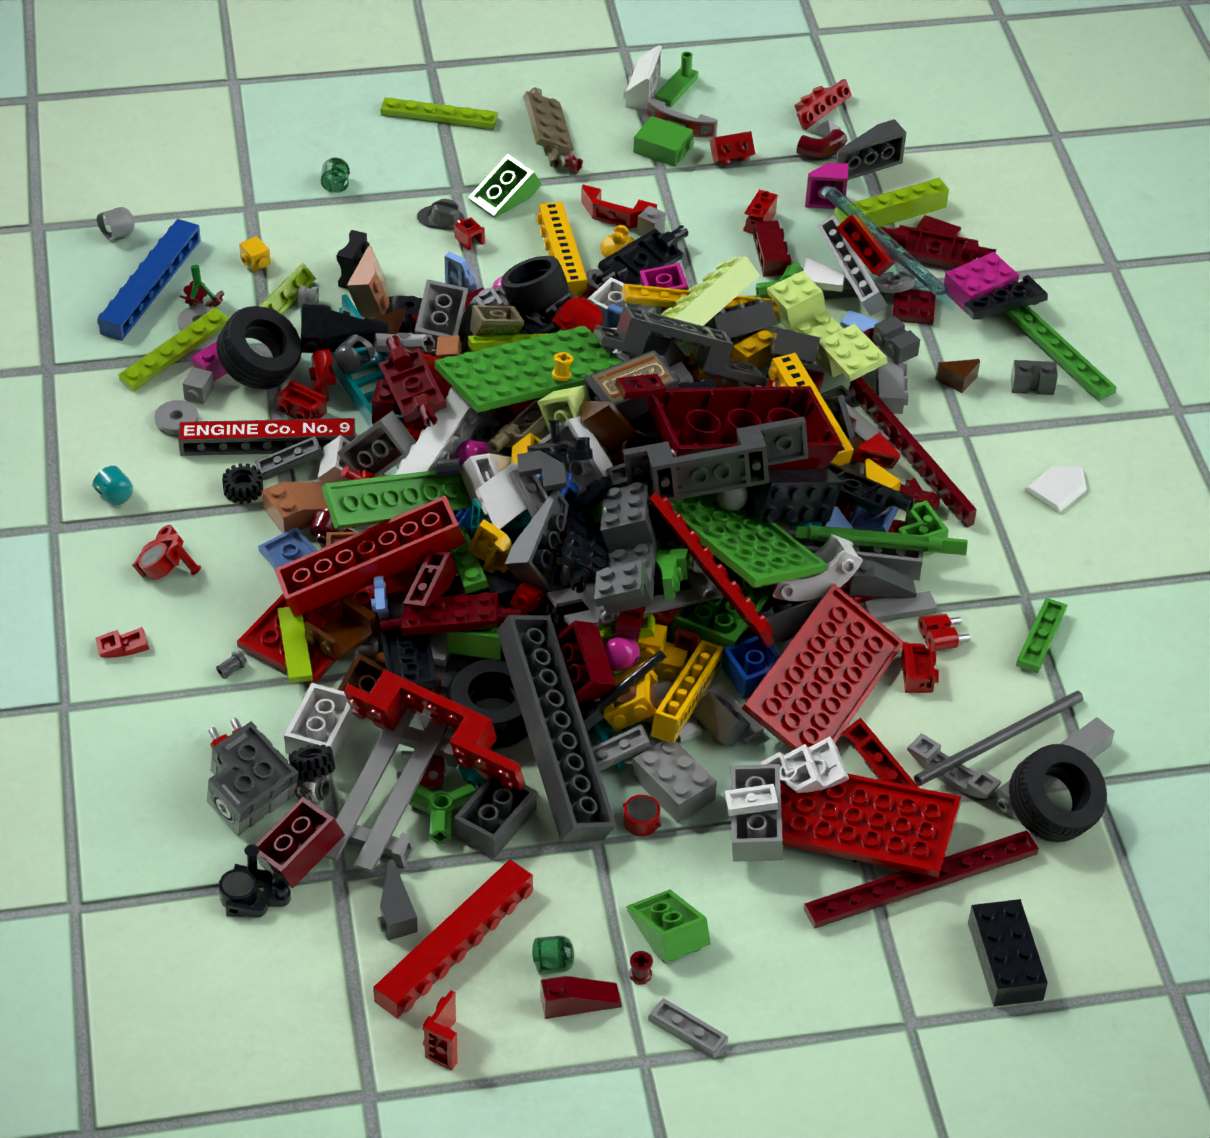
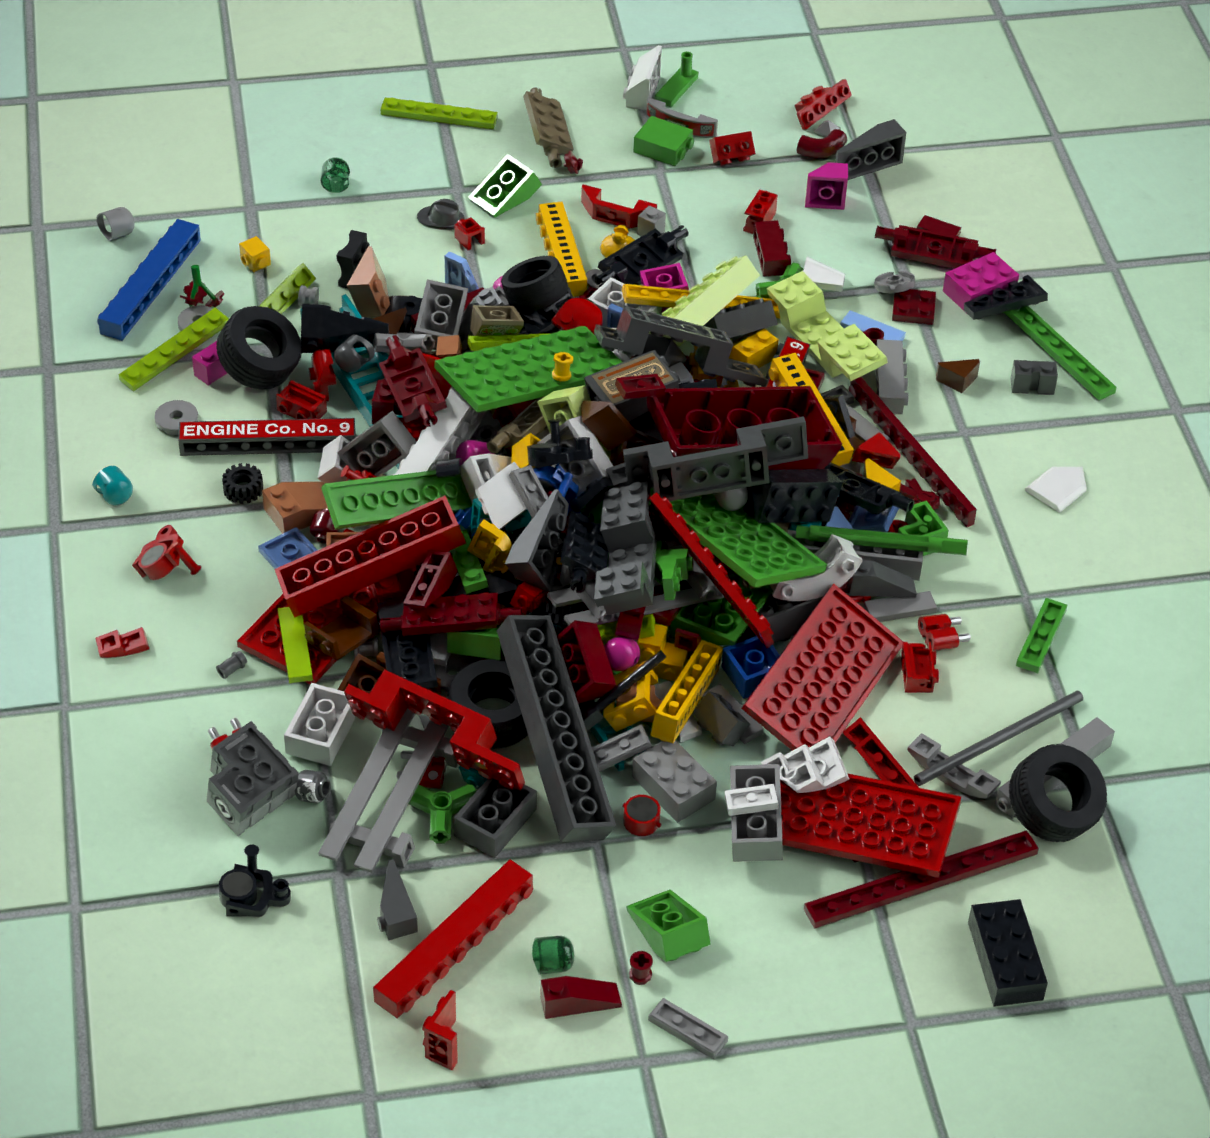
light grey brick [182,367,214,404] -> none
dark grey tile [255,436,323,480] -> none
dark red brick [255,797,345,889] -> none
black tyre [288,744,336,780] -> none
light blue plate [371,576,389,621] -> none
dark grey tile [517,450,568,491] -> none
dark grey slope [770,328,820,367] -> none
light grey brick [817,215,888,316] -> none
clear light blue tile [821,187,948,295] -> none
lime brick [834,178,949,230] -> none
red brick [836,214,895,276] -> none
dark grey brick [873,316,920,364] -> none

